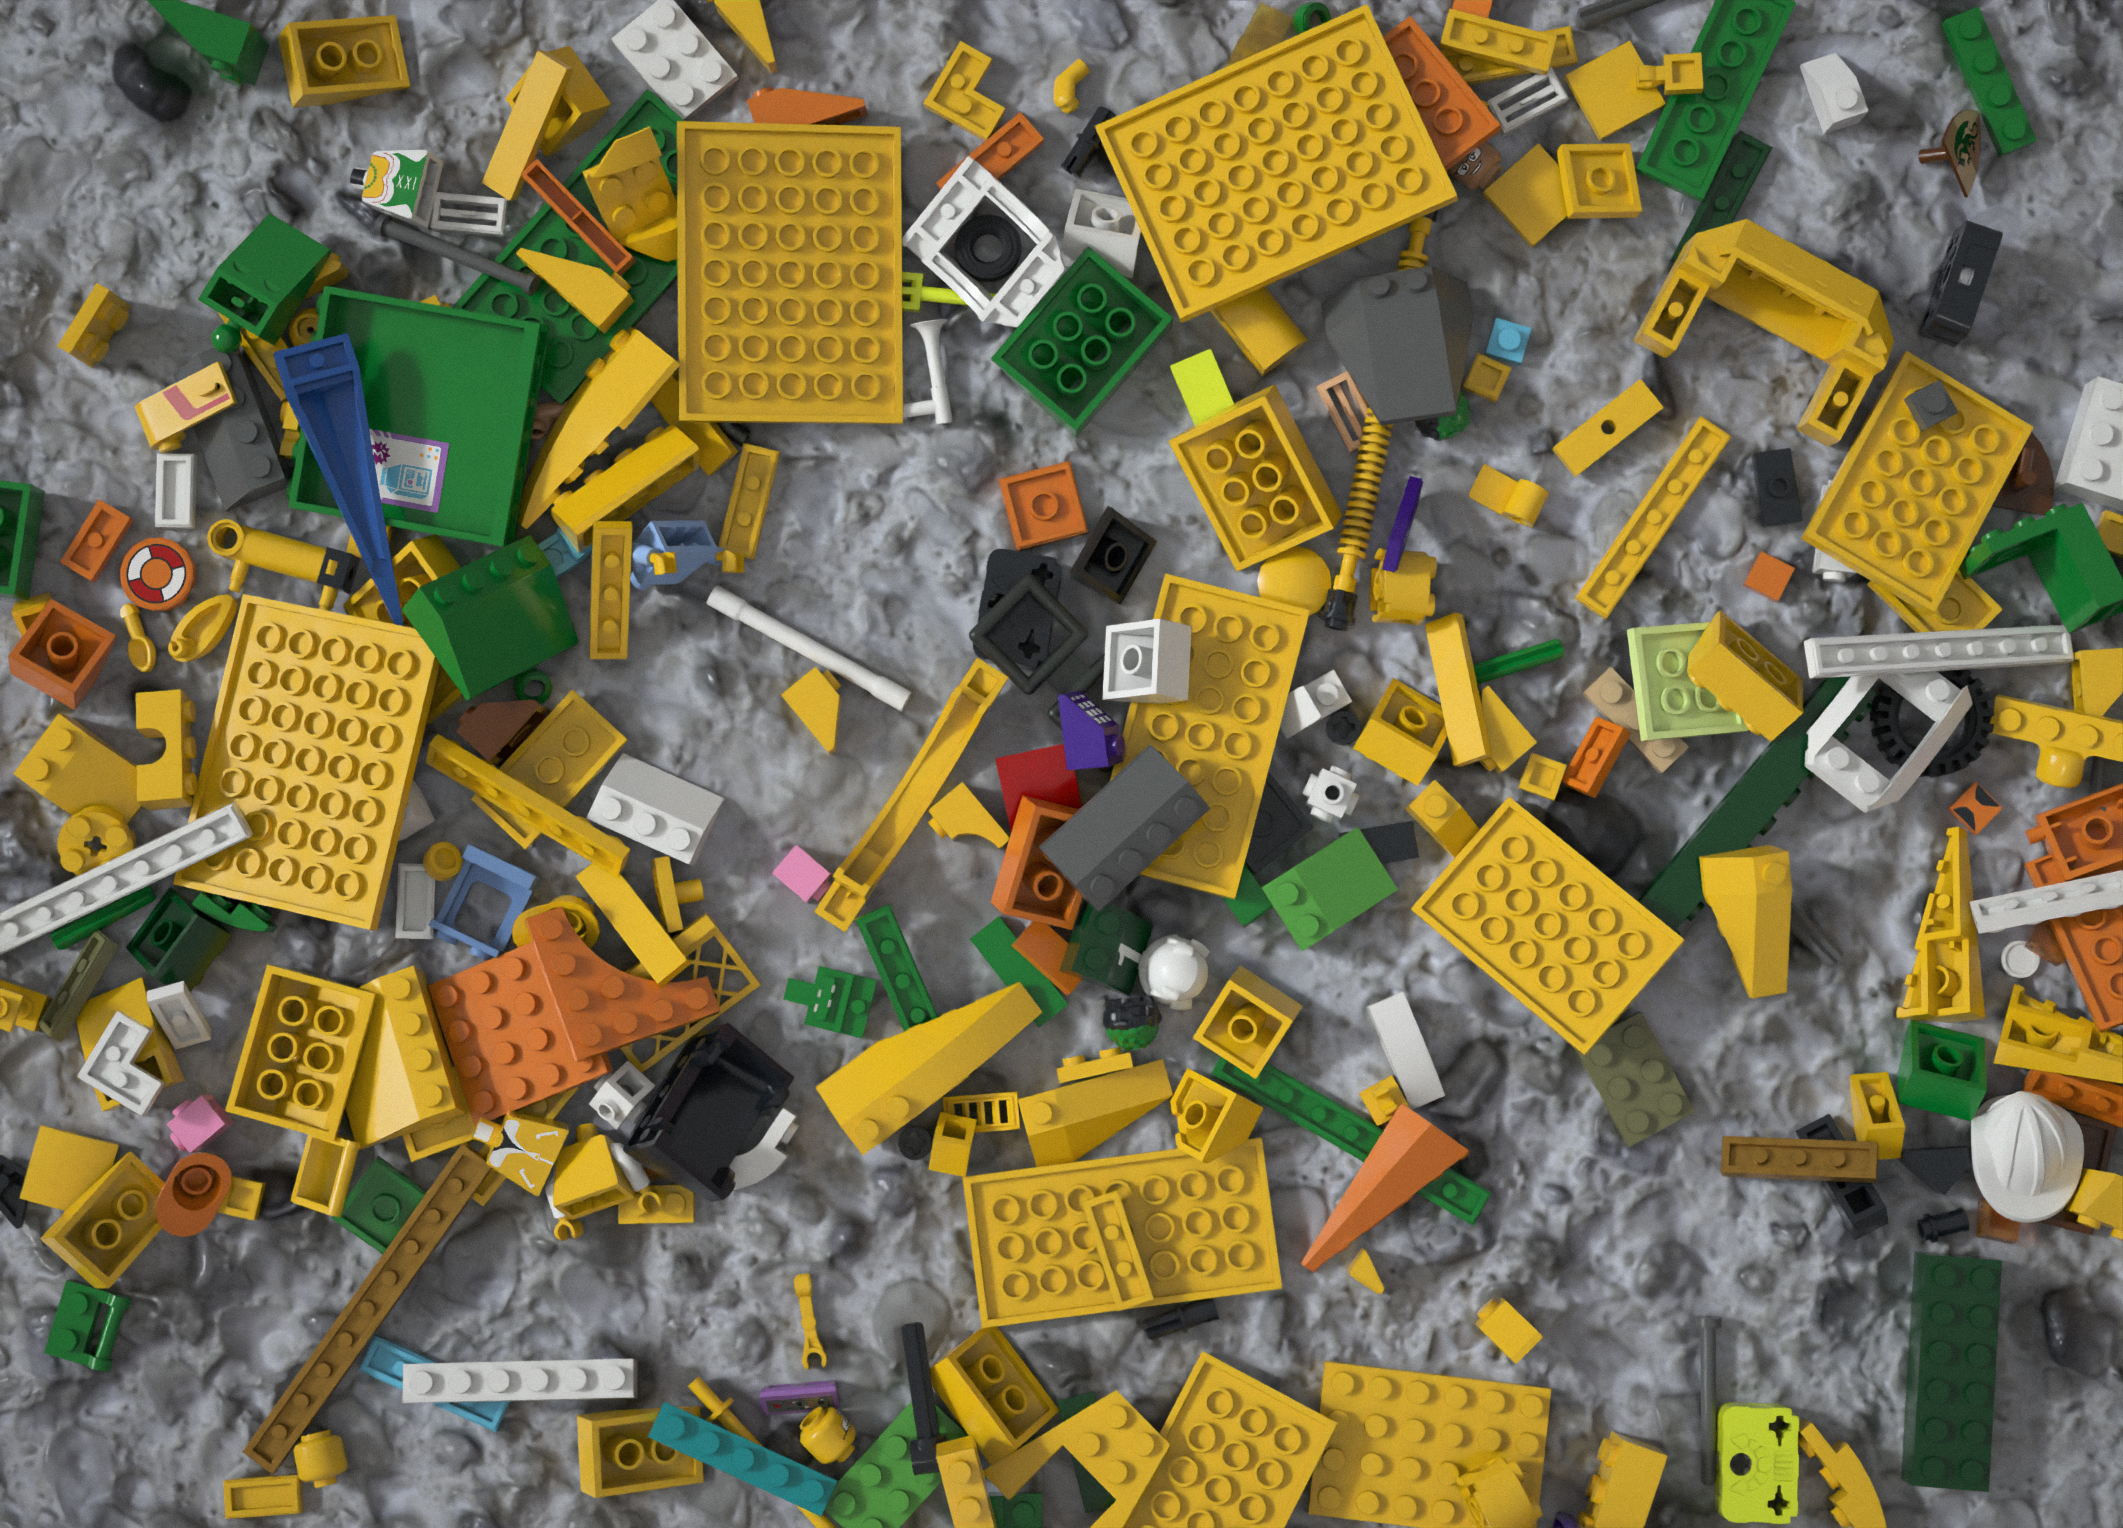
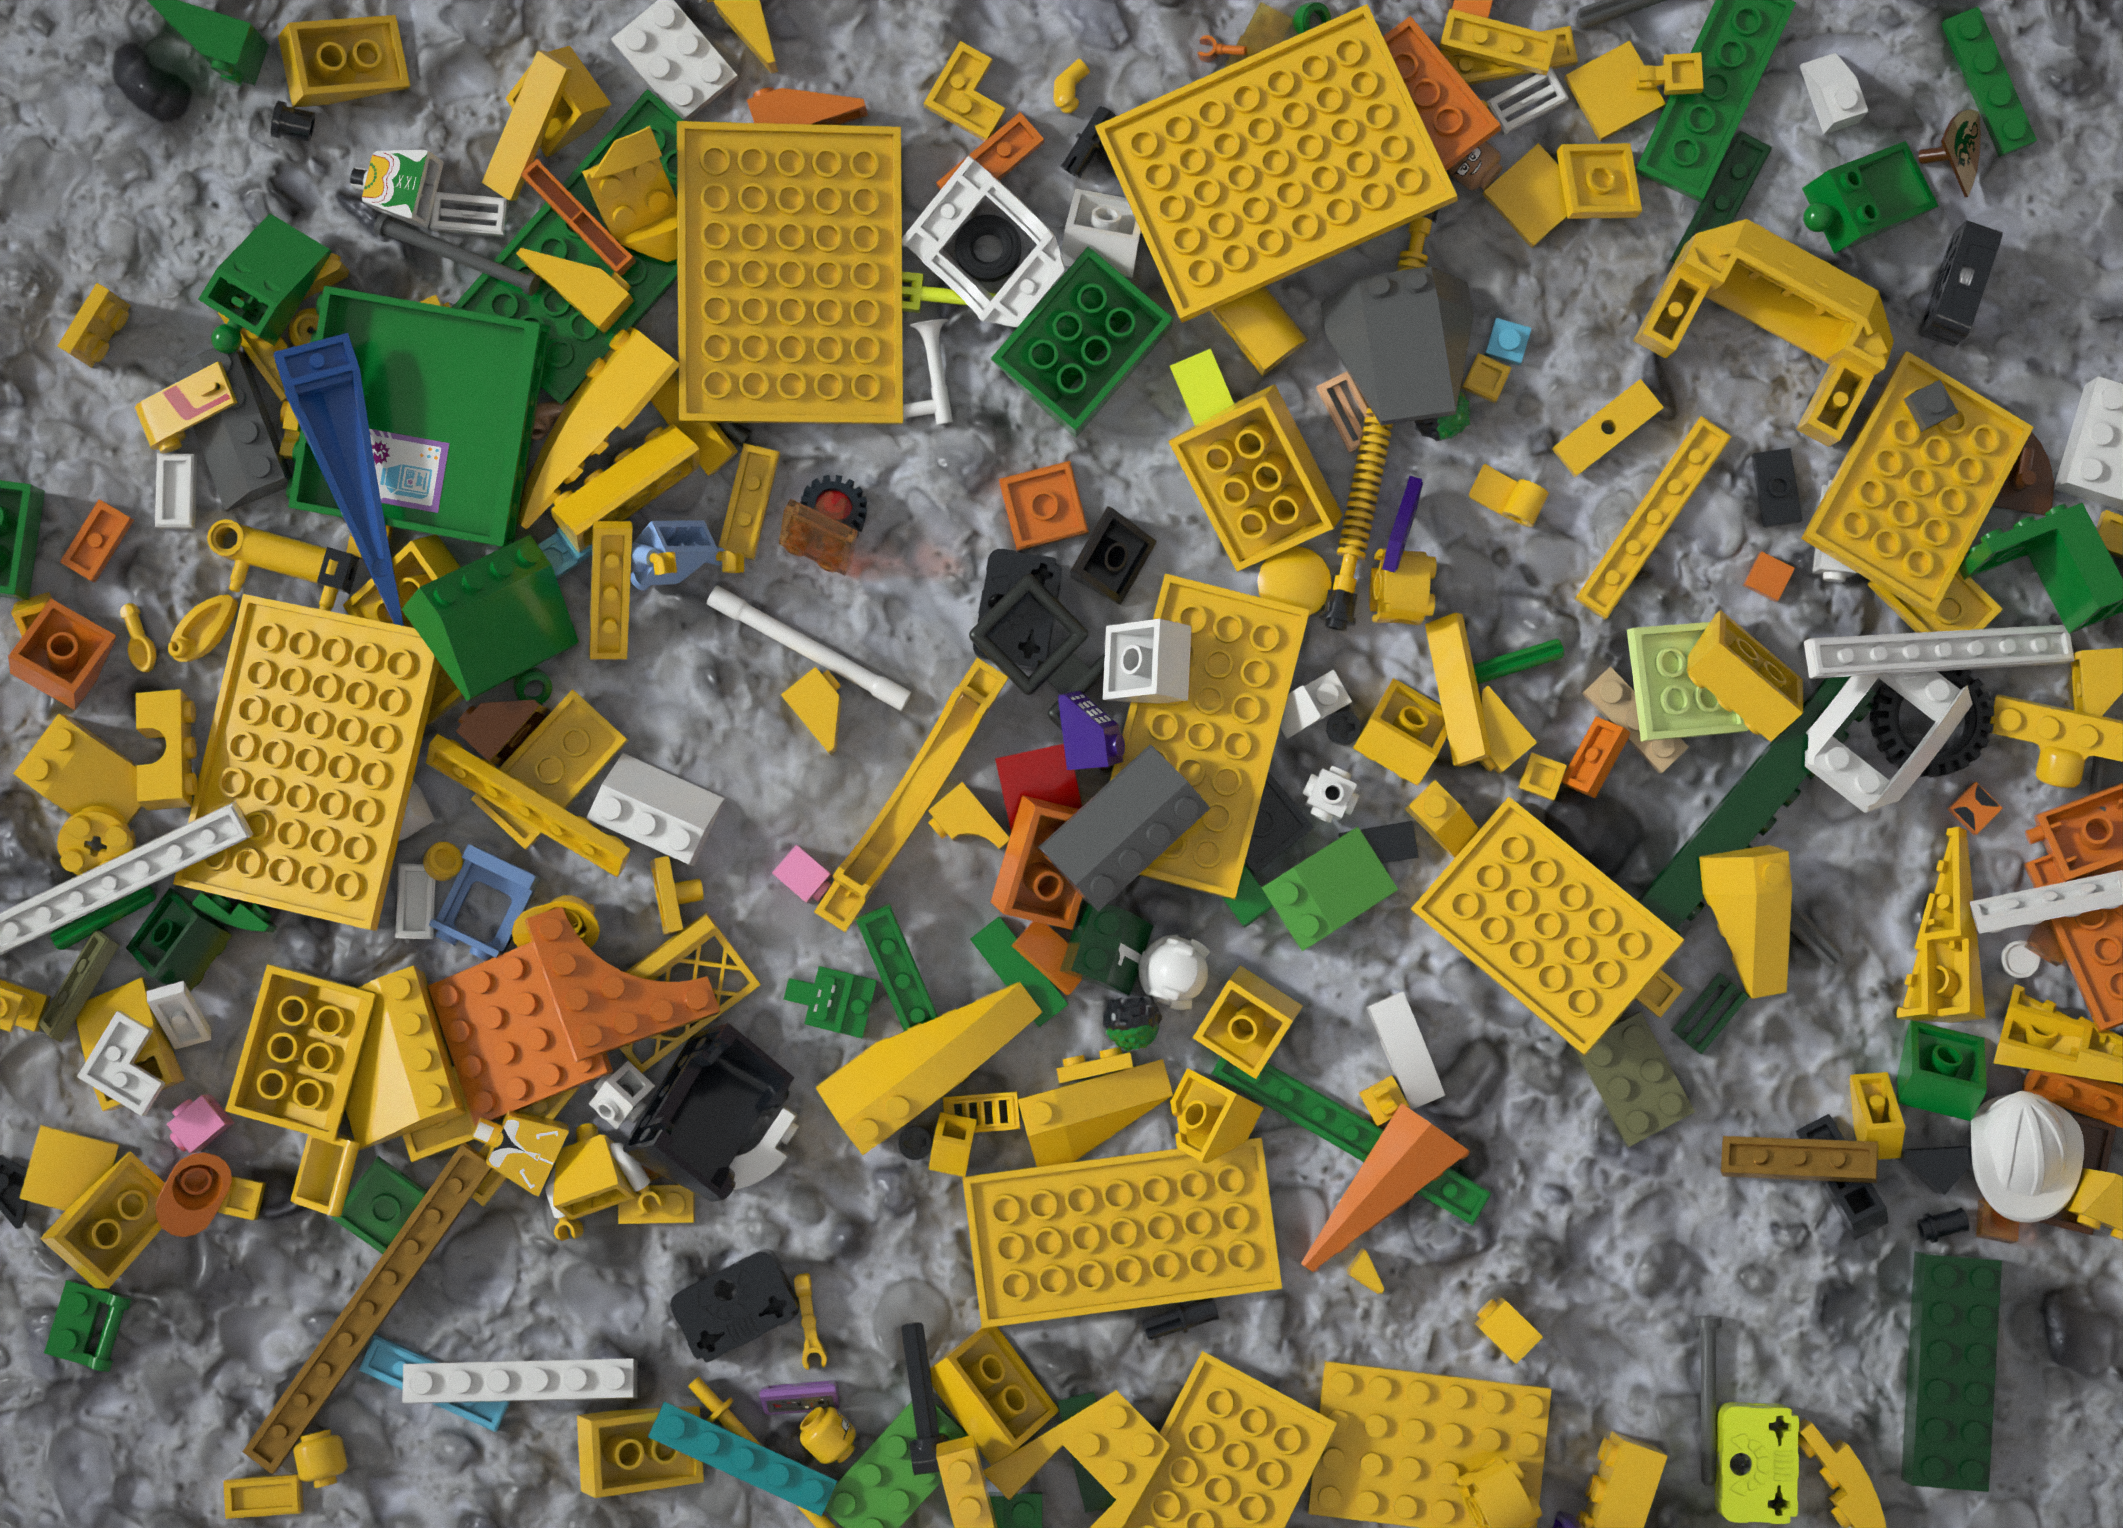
tile [120,537,197,612] -> none
yellow tile [575,863,691,987] -> none
yellow plate [1082,1189,1154,1311] -> none
none -> black bush [270,100,315,142]
none -> black axle [670,1249,800,1363]
none -> clear orange plate [779,475,867,576]
none -> orange hand [1197,35,1247,62]
none -> yellow plate [1636,970,1684,1018]
none -> dark green tile [1670,973,1749,1055]
none -> green slope [1802,141,1939,254]

